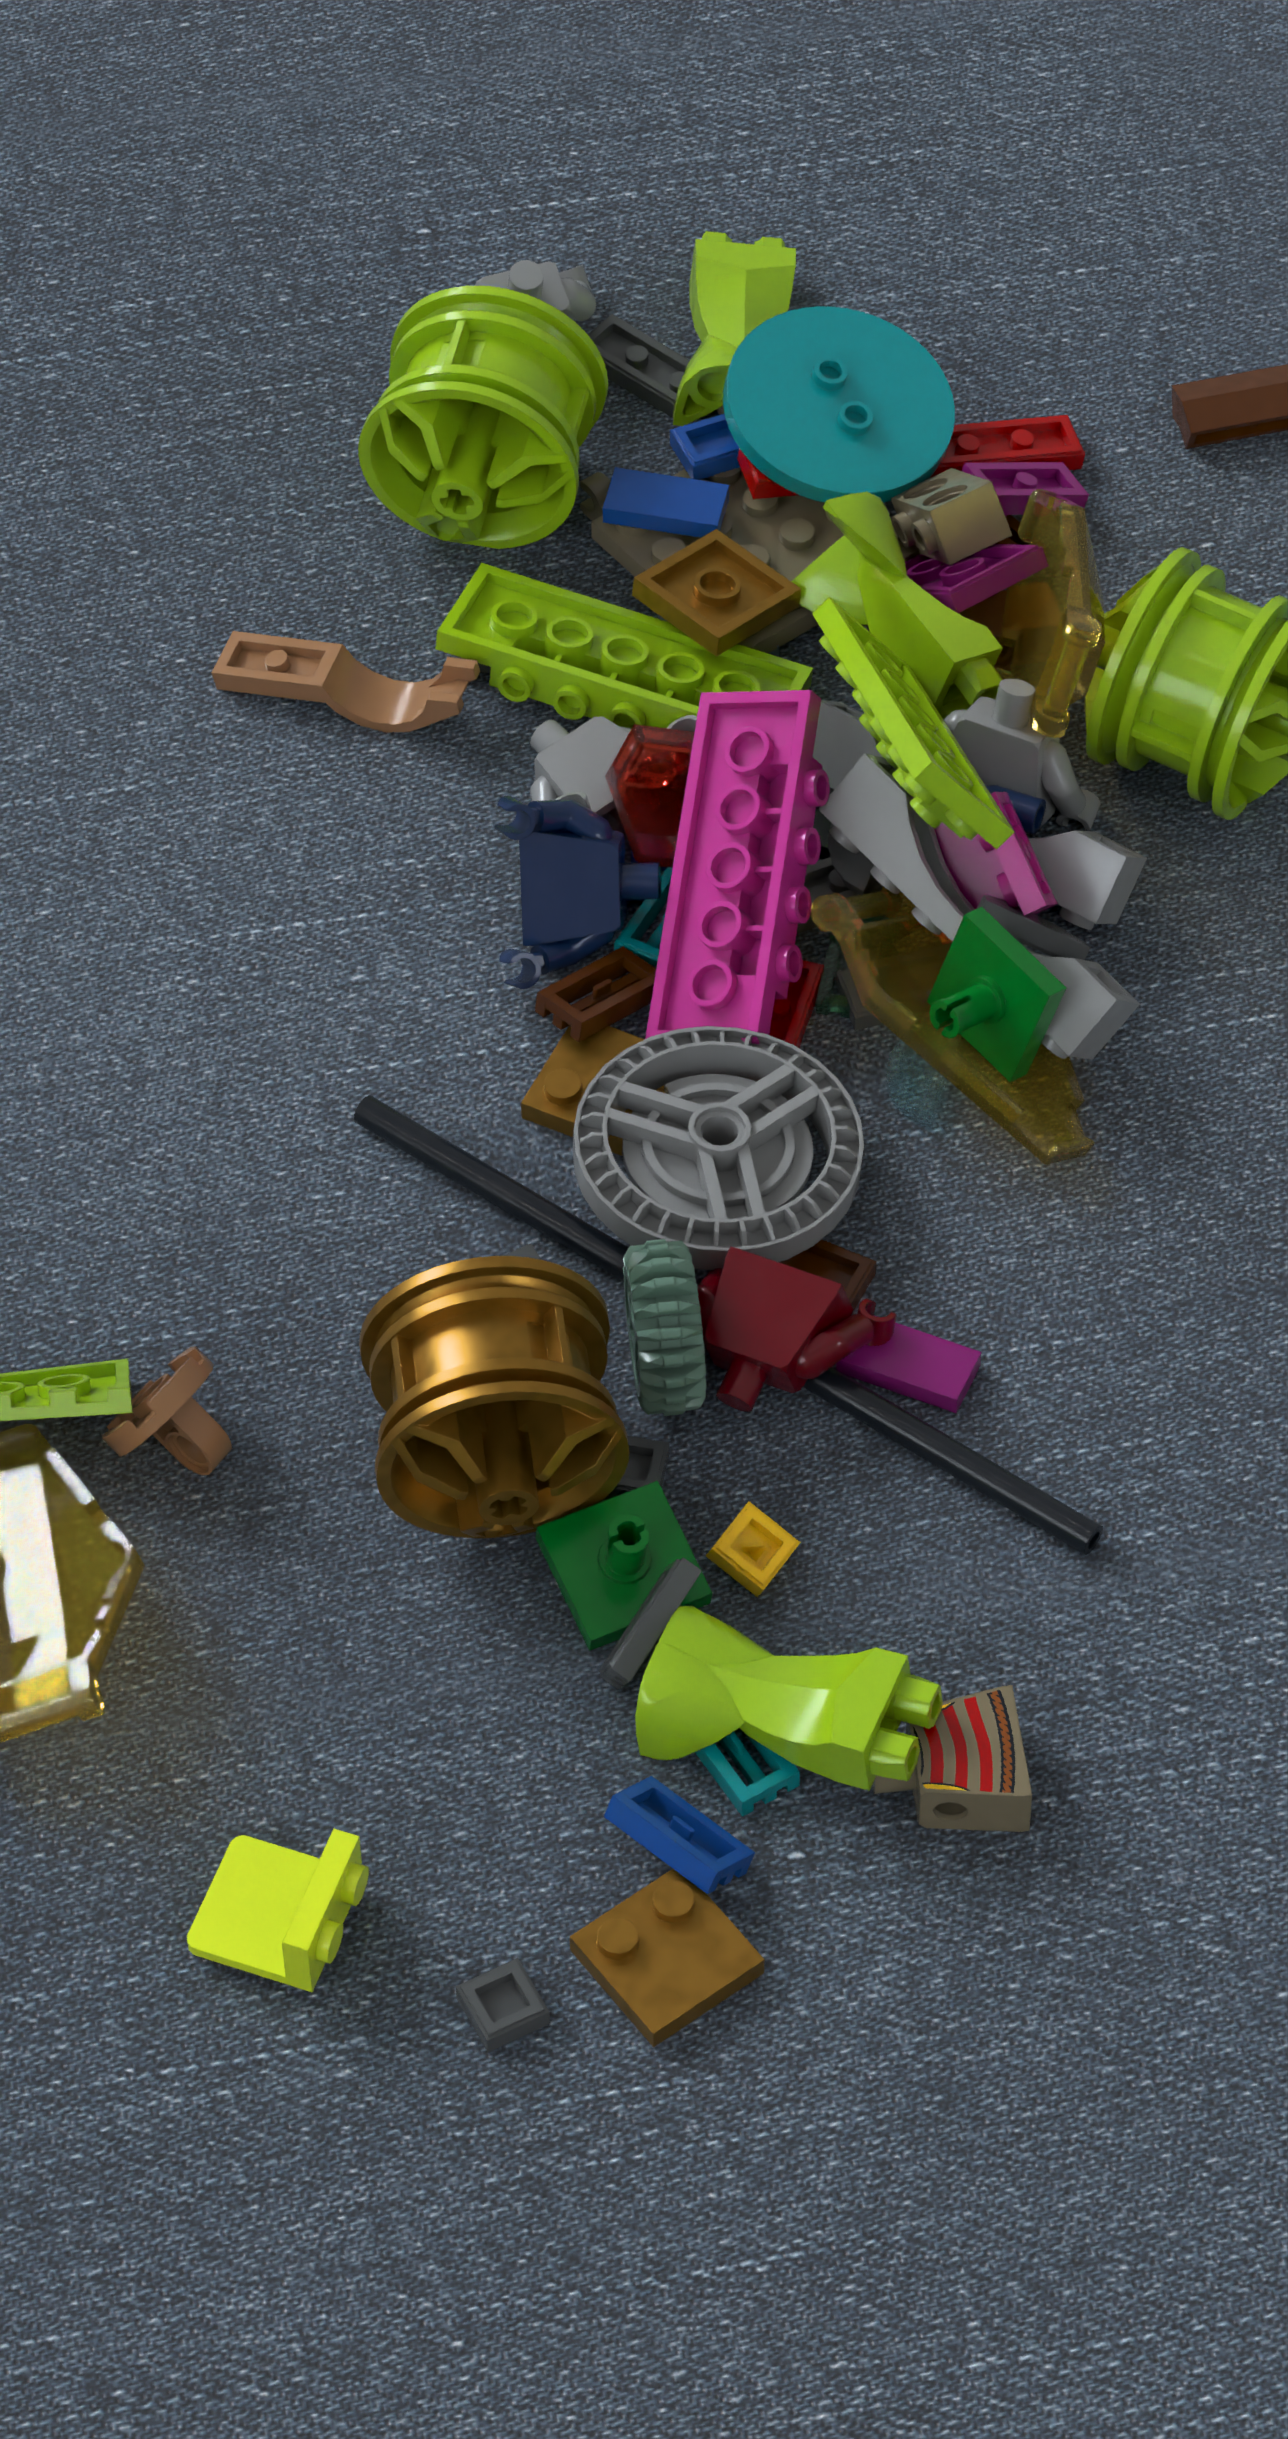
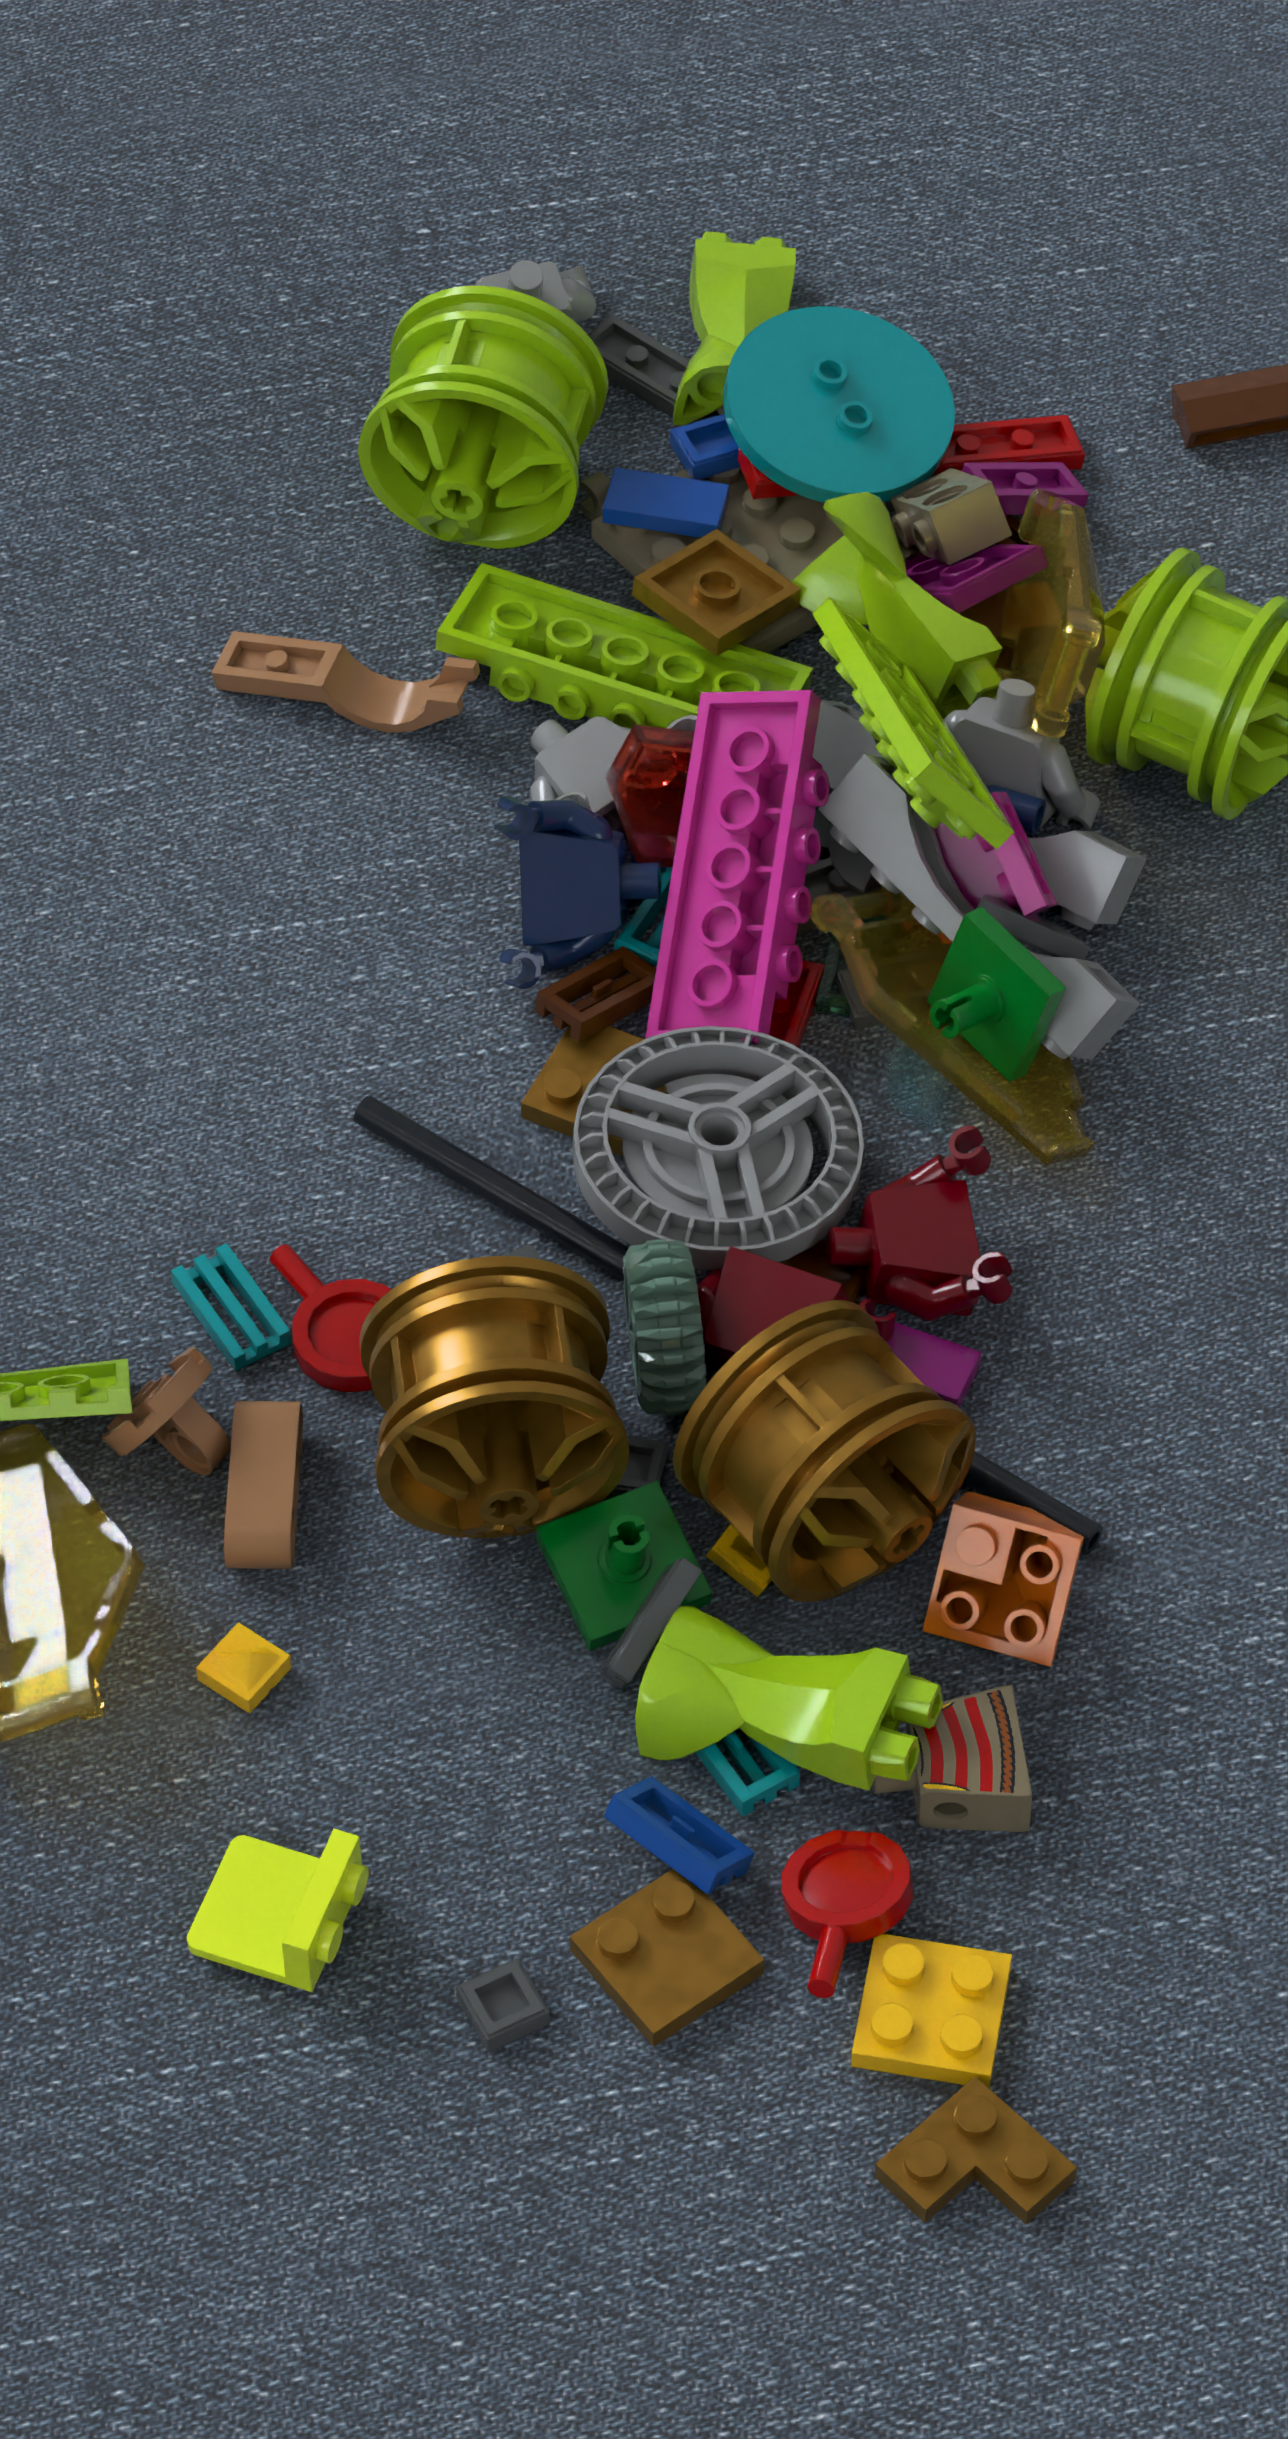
none -> teal tile [171,1243,291,1372]
none -> yellow tile [196,1622,292,1714]
none -> medium nougat beam [224,1401,303,1569]
none -> red piece [270,1244,391,1392]
none -> pearl gold wheel [673,1300,976,1602]
none -> red piece [782,1830,913,1998]
none -> dark red torso [827,1126,1013,1321]
none -> yellow plate [851,1934,1012,2089]
none -> pearl gold plate [875,2076,1077,2225]
none -> orange slope [922,1491,1084,1667]

